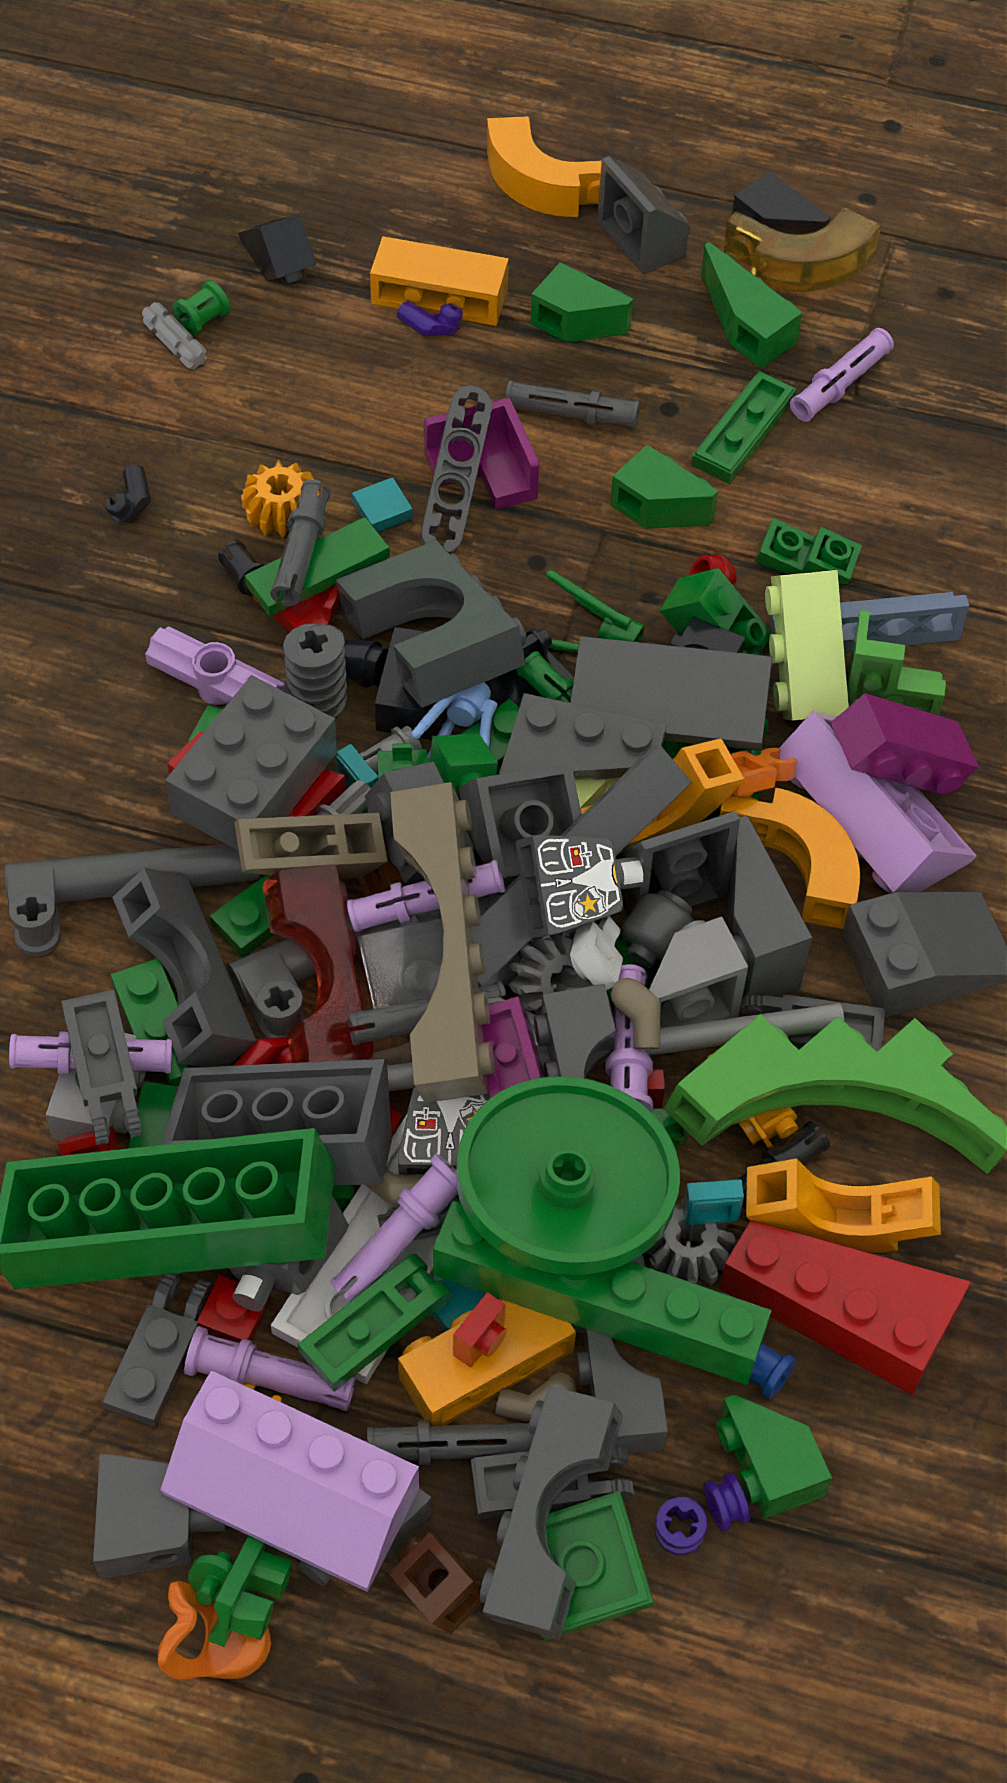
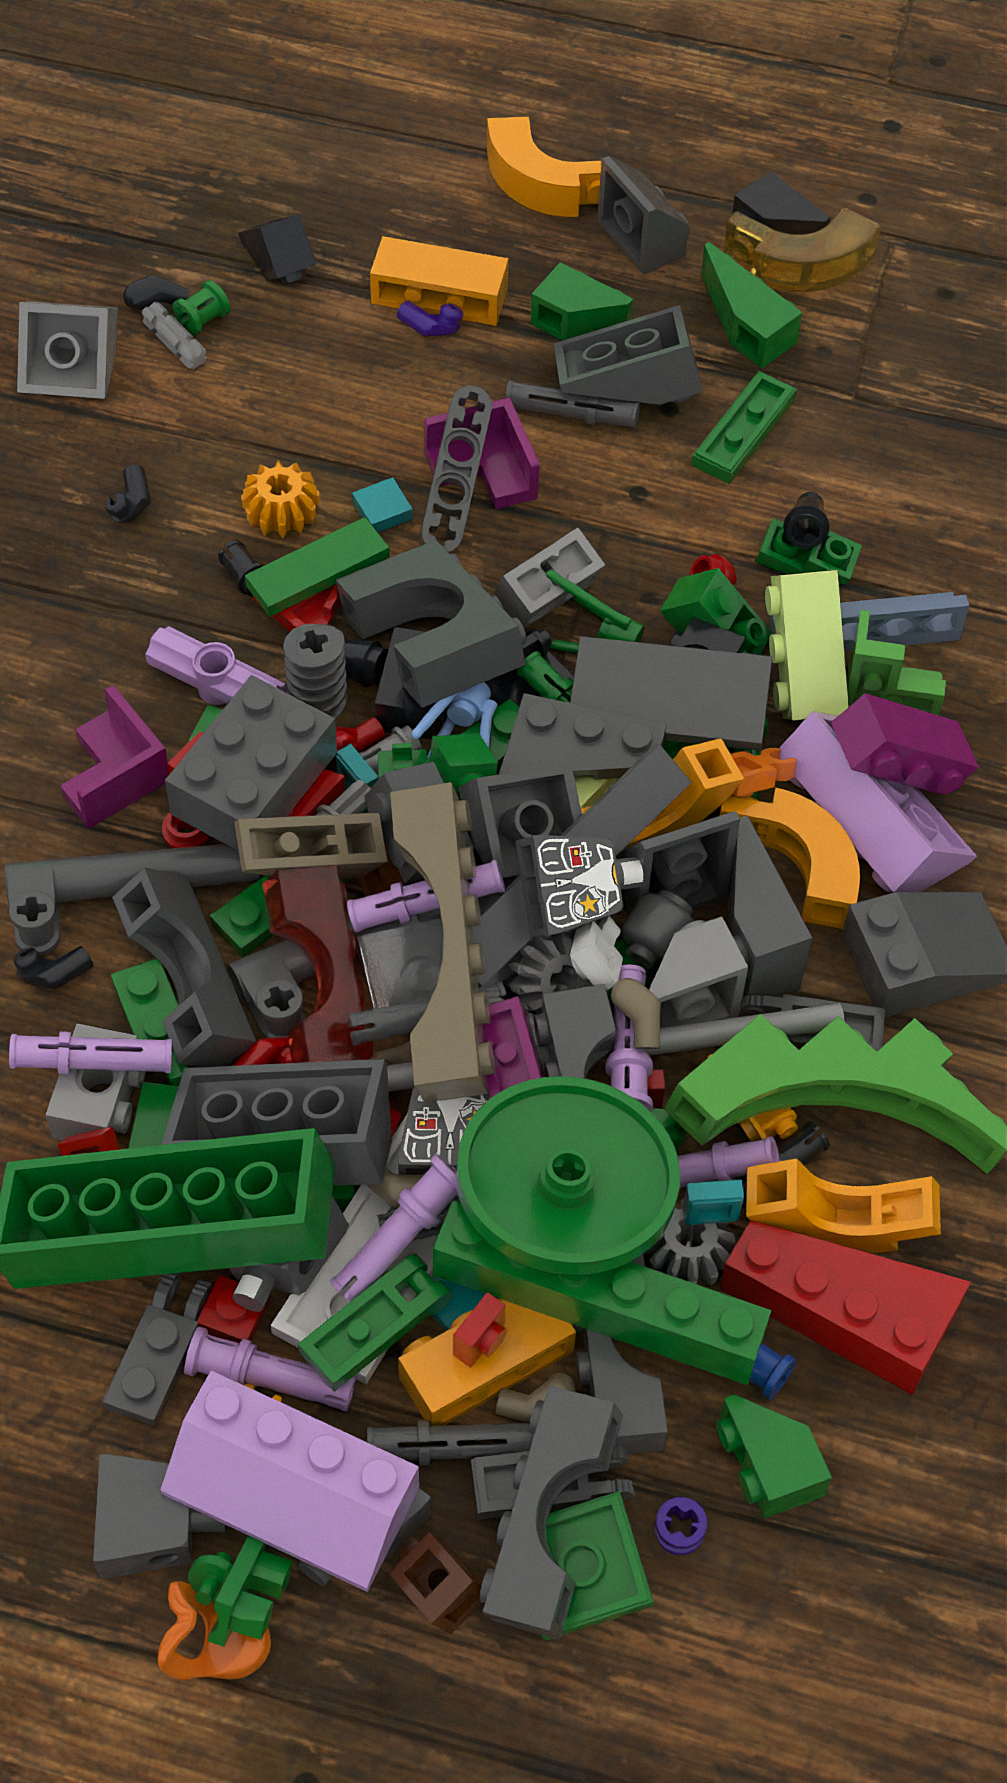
dark grey hinge [61,990,143,1145] -> none
dark grey pin [270,479,331,606] -> none
green slope [610,445,718,529] -> none
dark purple bush [703,1473,750,1532] -> none
lavender pin [790,328,894,422] -> none
none -> black arm [13,946,94,989]
none -> light grey slope [17,301,118,399]
none -> magenta panel [60,685,169,829]
none -> black arm [123,275,190,310]
none -> red plate [162,812,211,848]
none -> red arm [334,717,385,758]
none -> light grey brick [494,528,605,629]
none -> dark grey slope [554,305,703,405]
none -> lavender pin [678,1136,780,1189]
none -> black cone [783,492,830,549]

